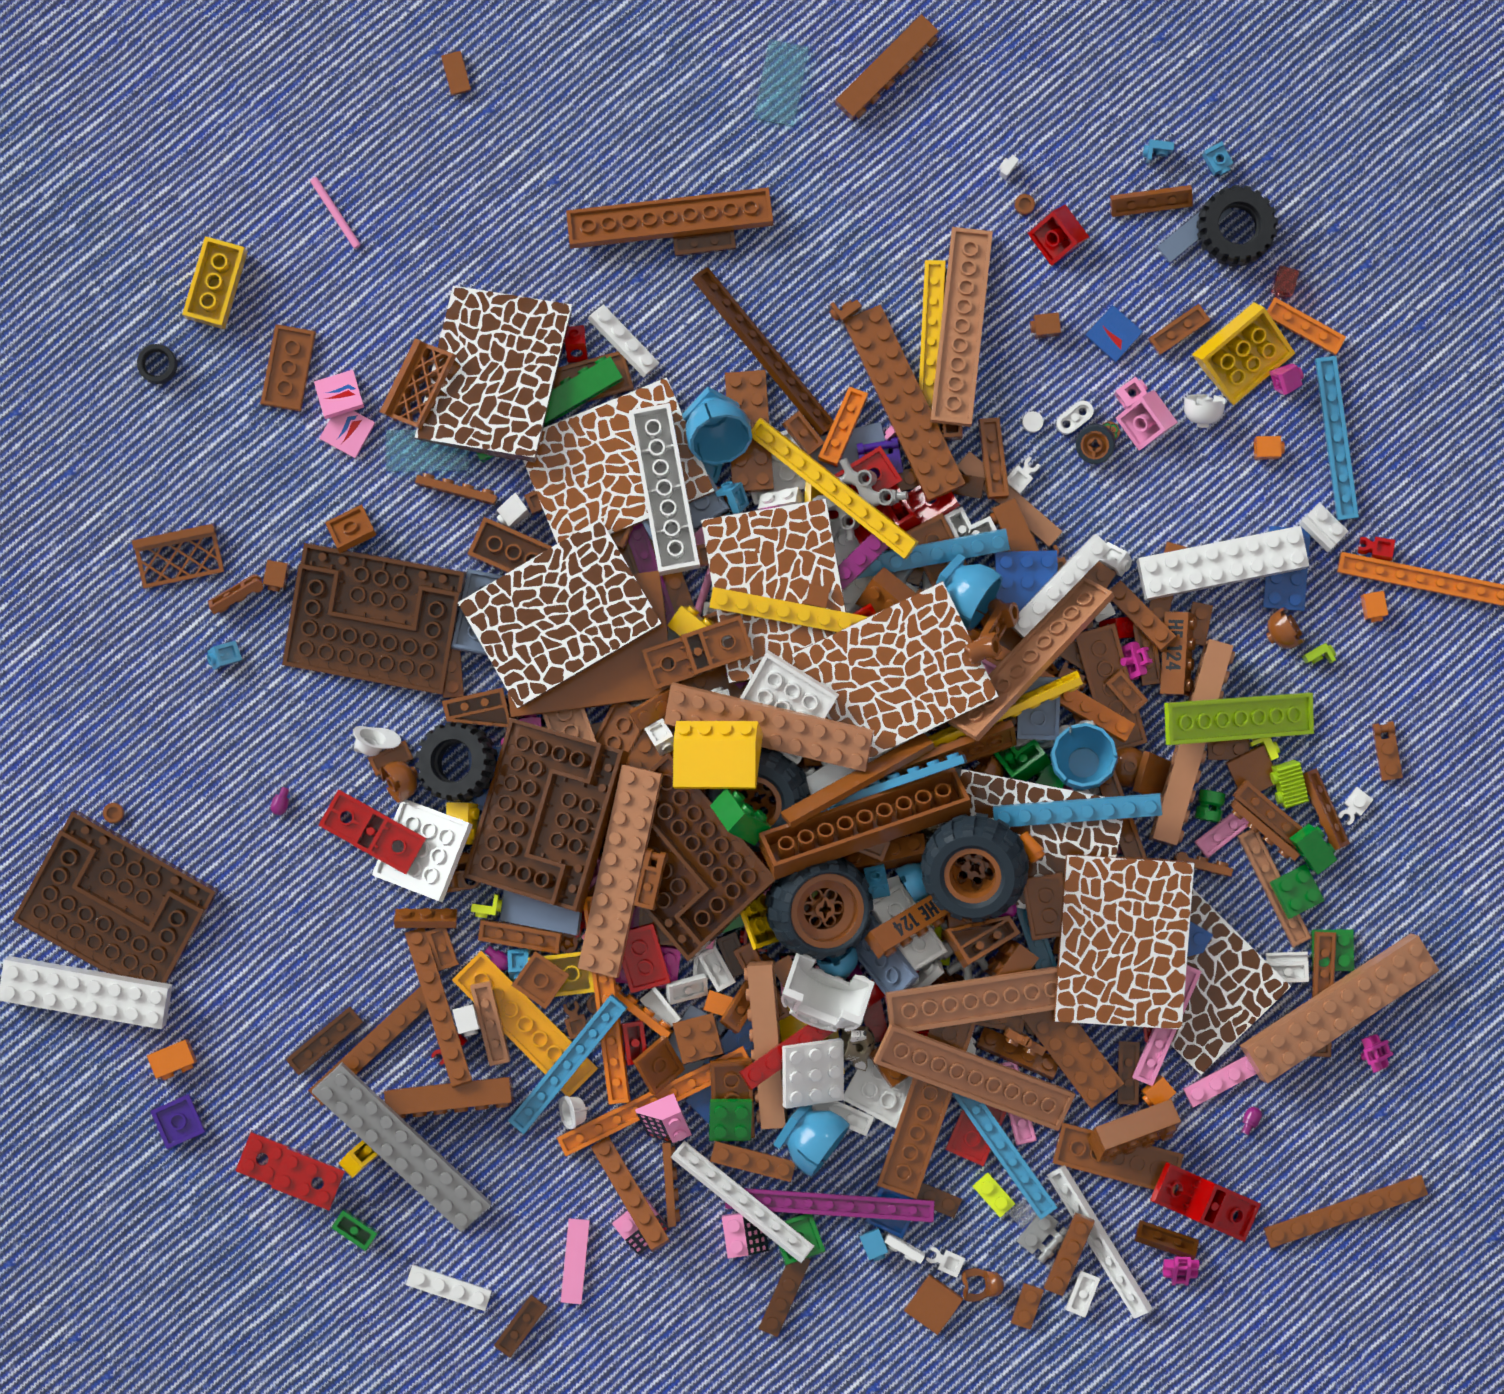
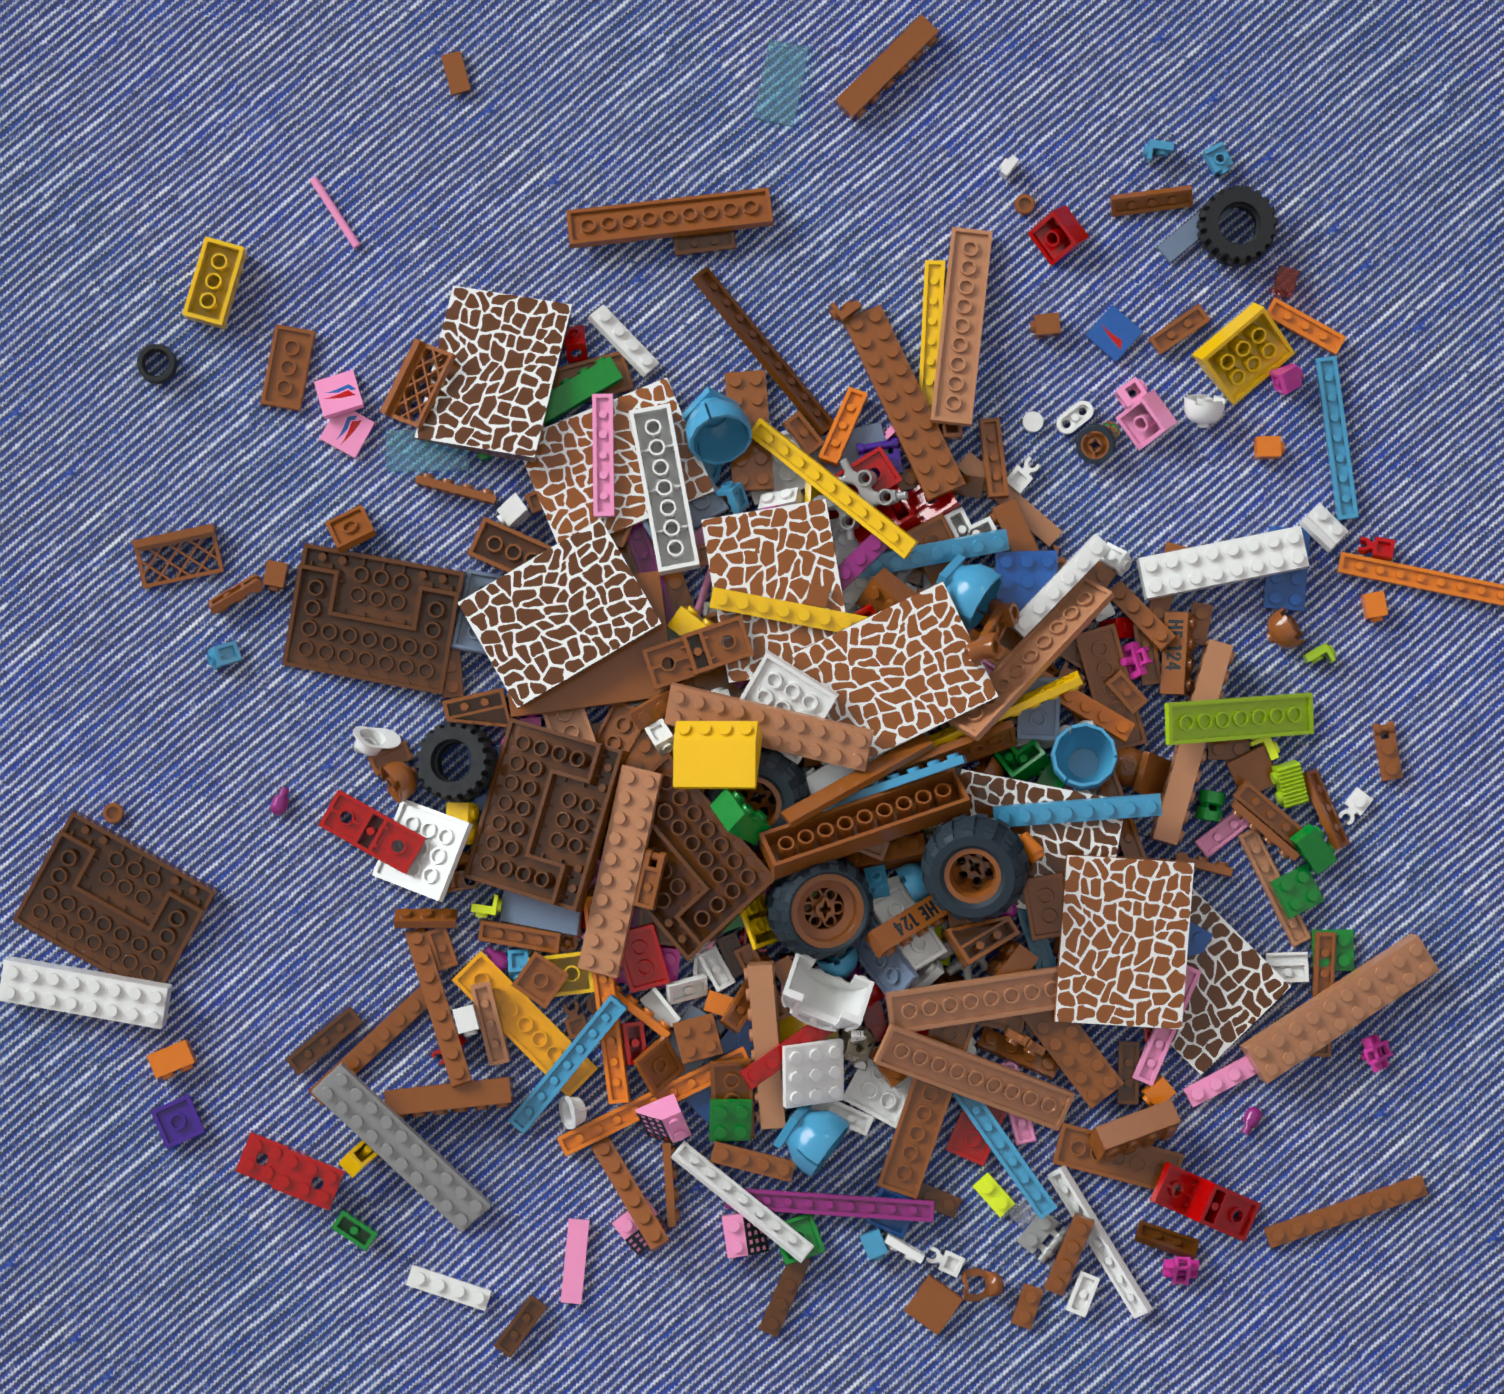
none -> bright pink plate [592,393,615,518]

